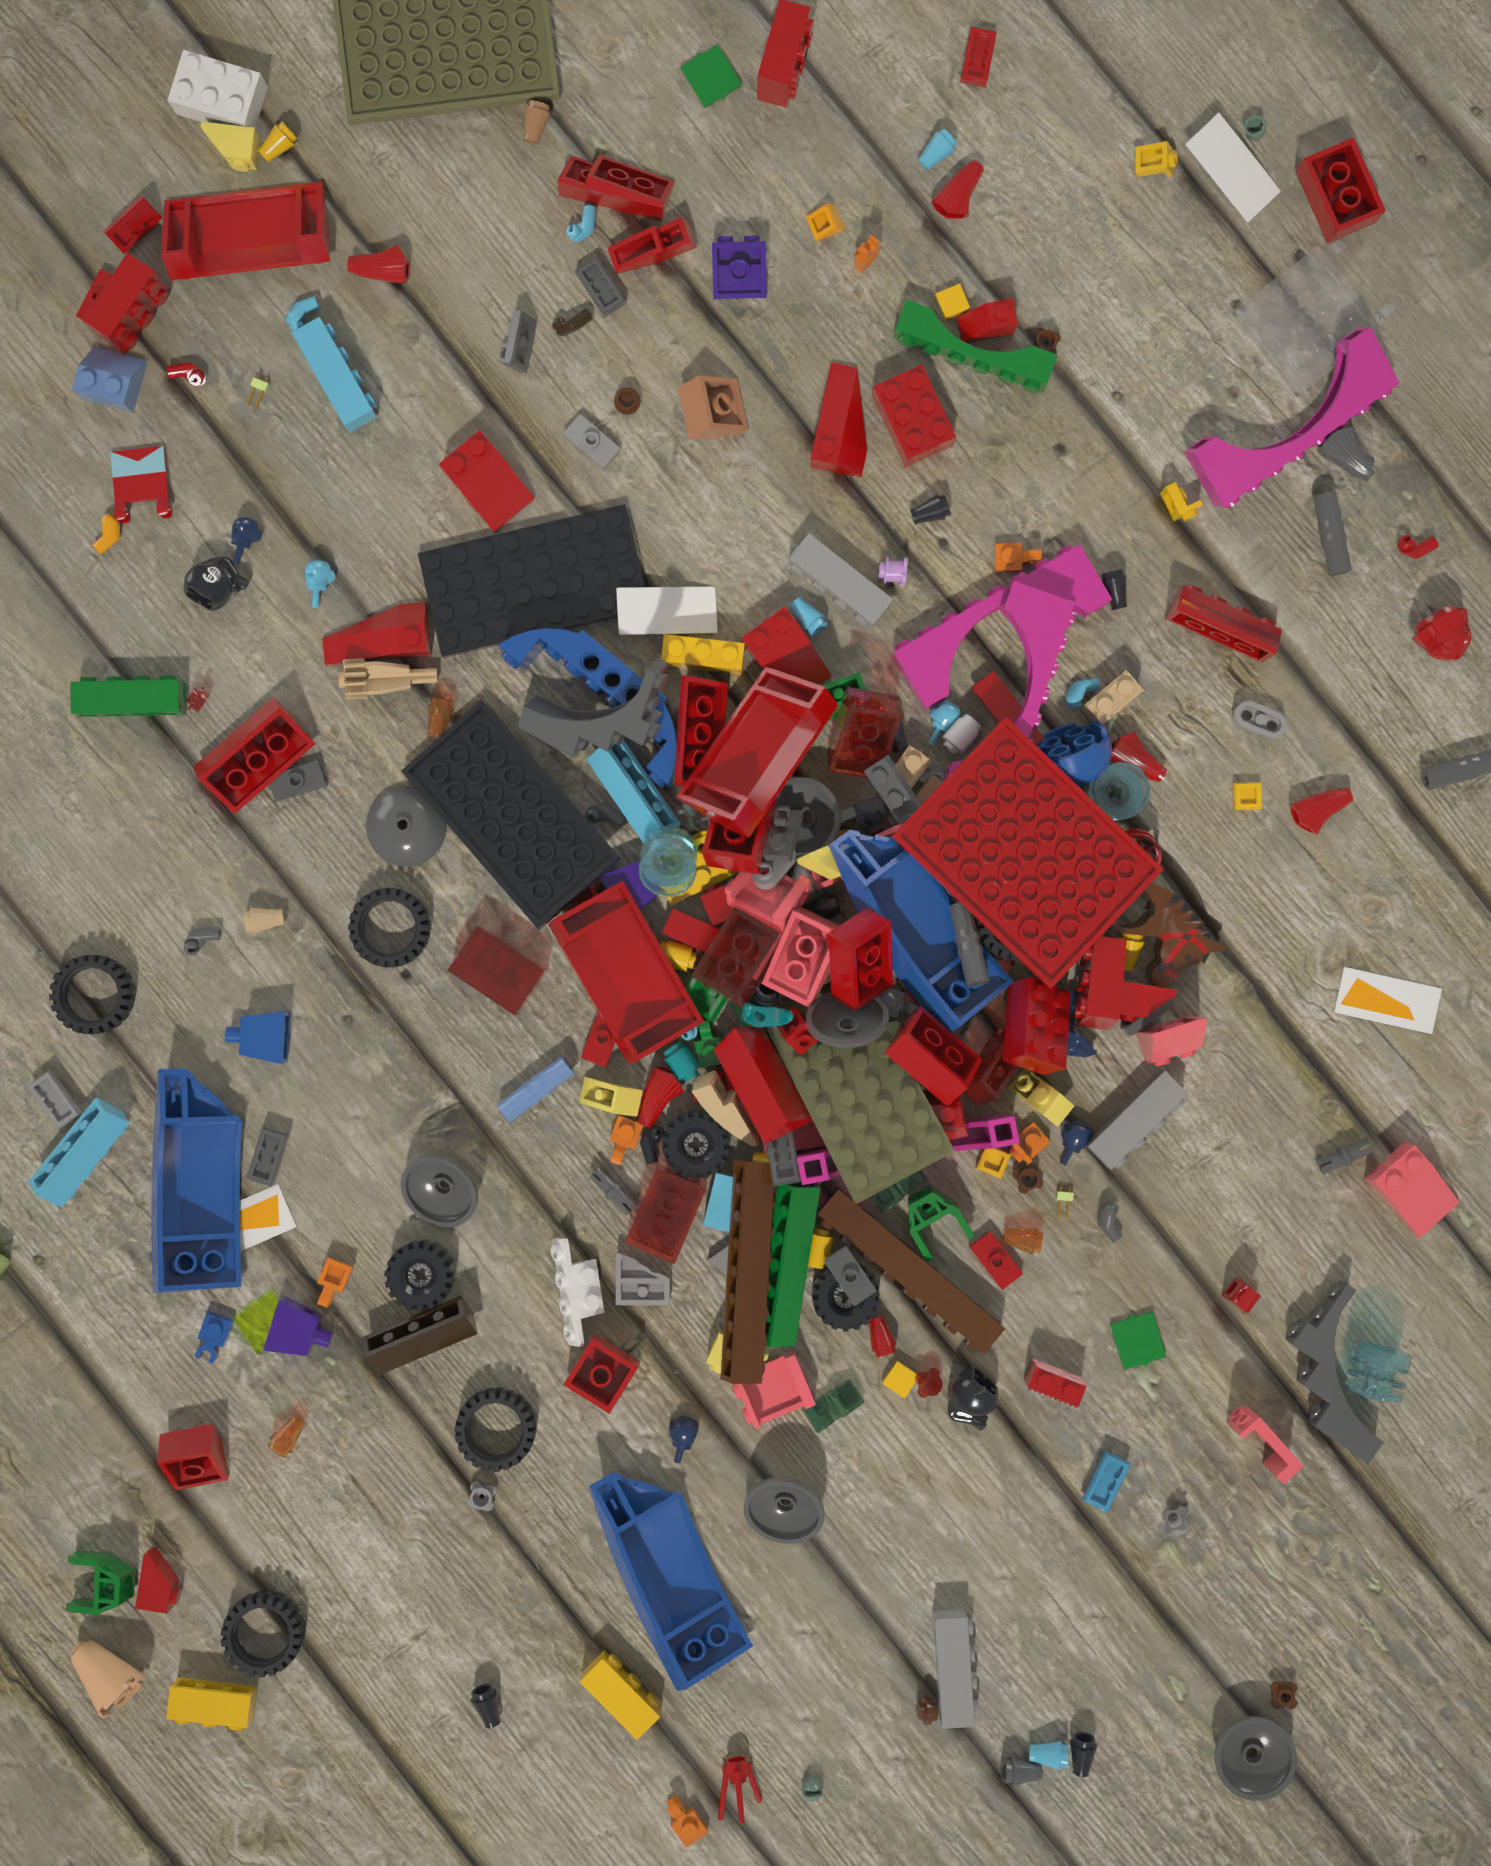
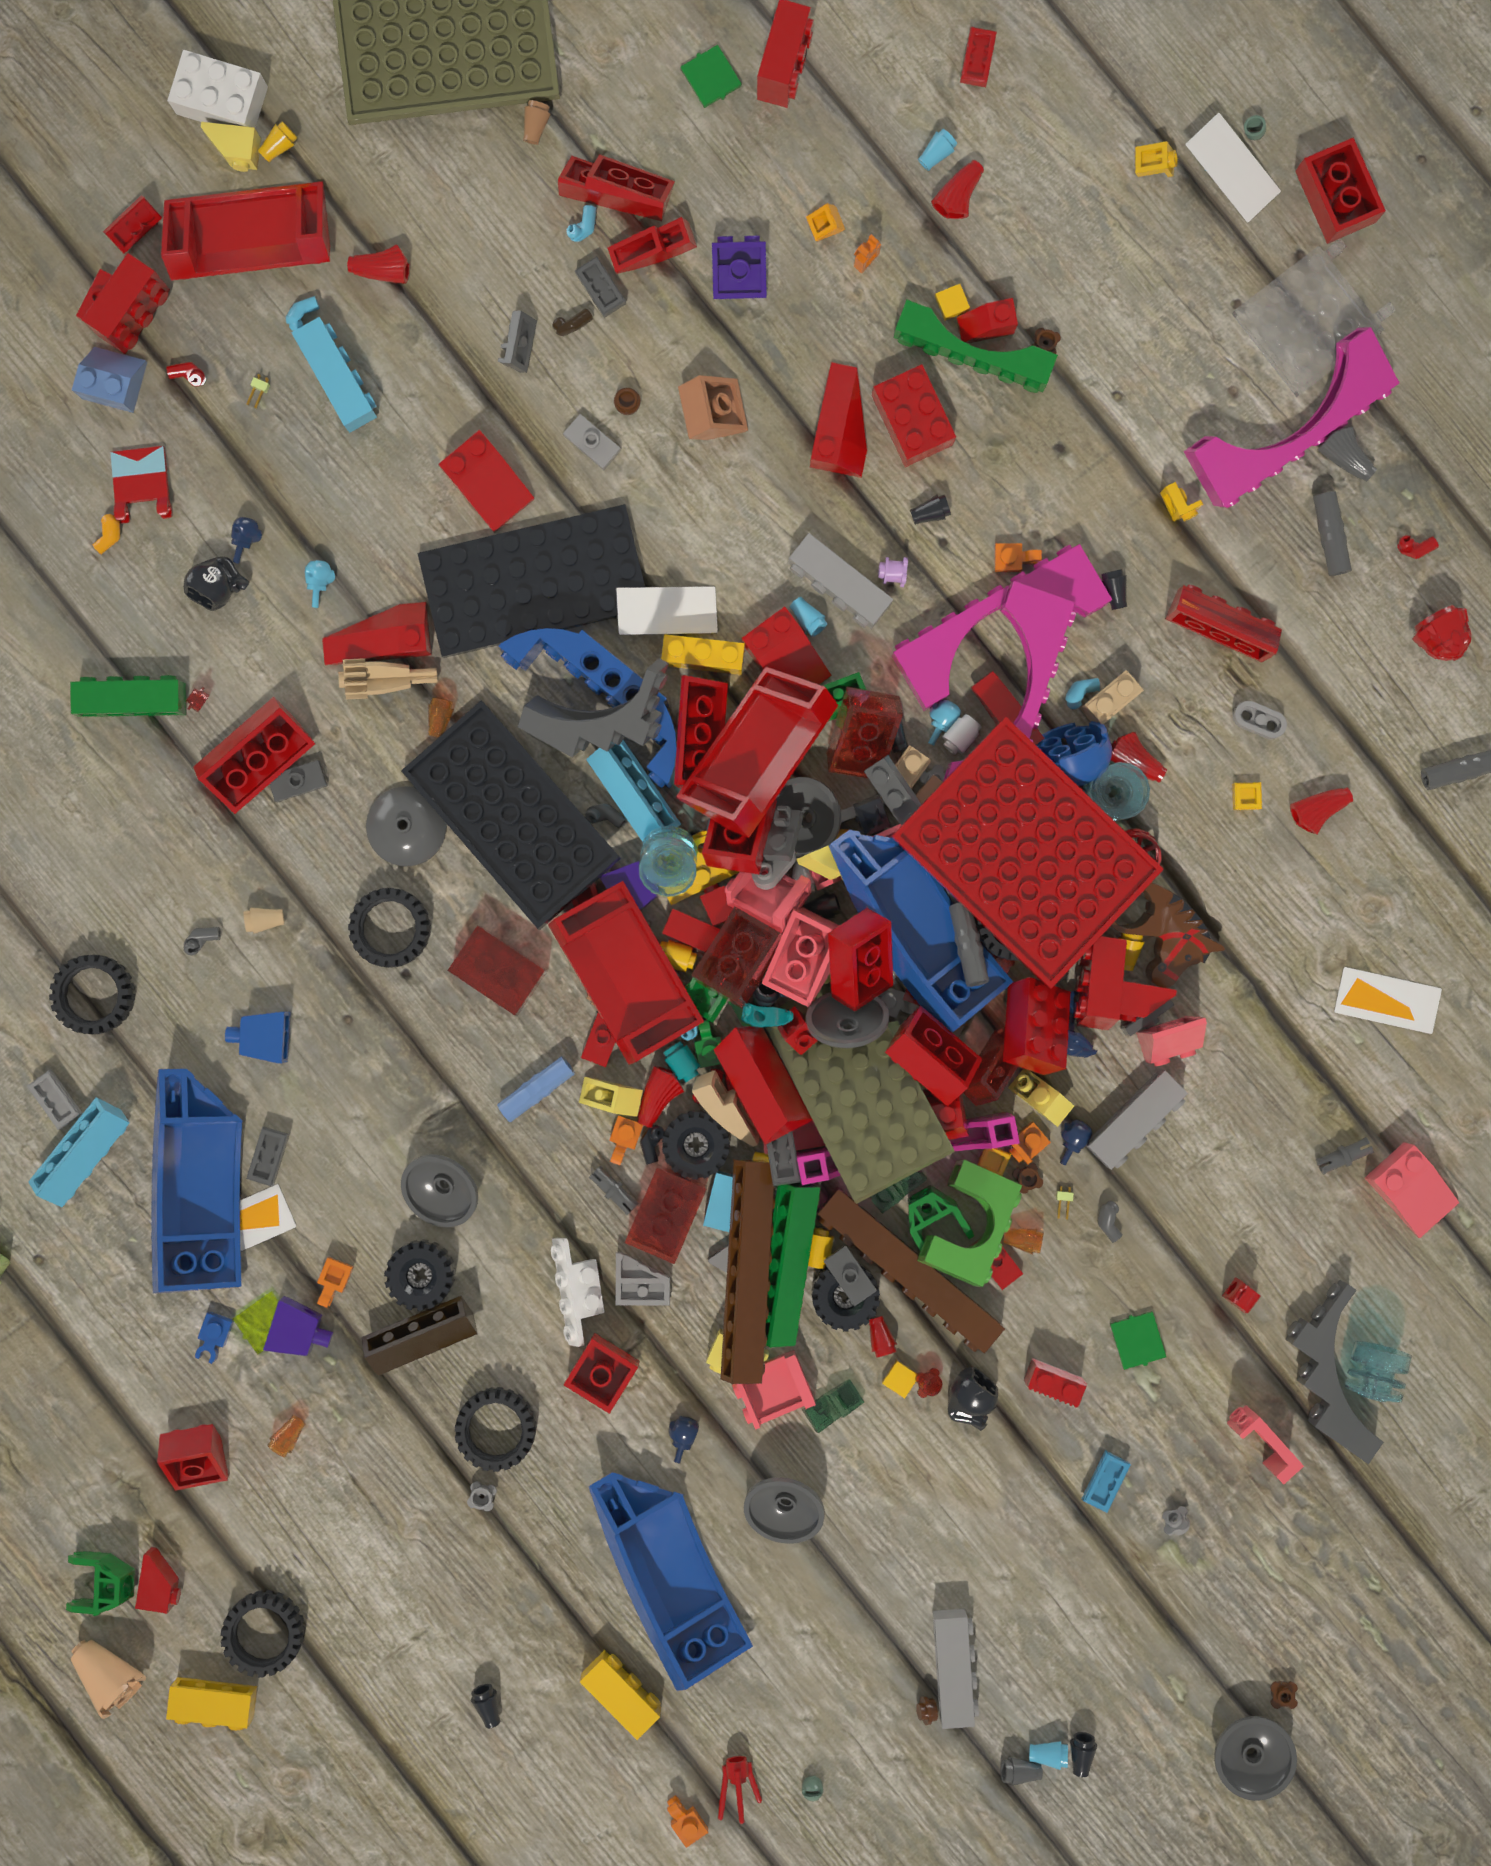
none -> bright green arch [917,1159,1022,1287]

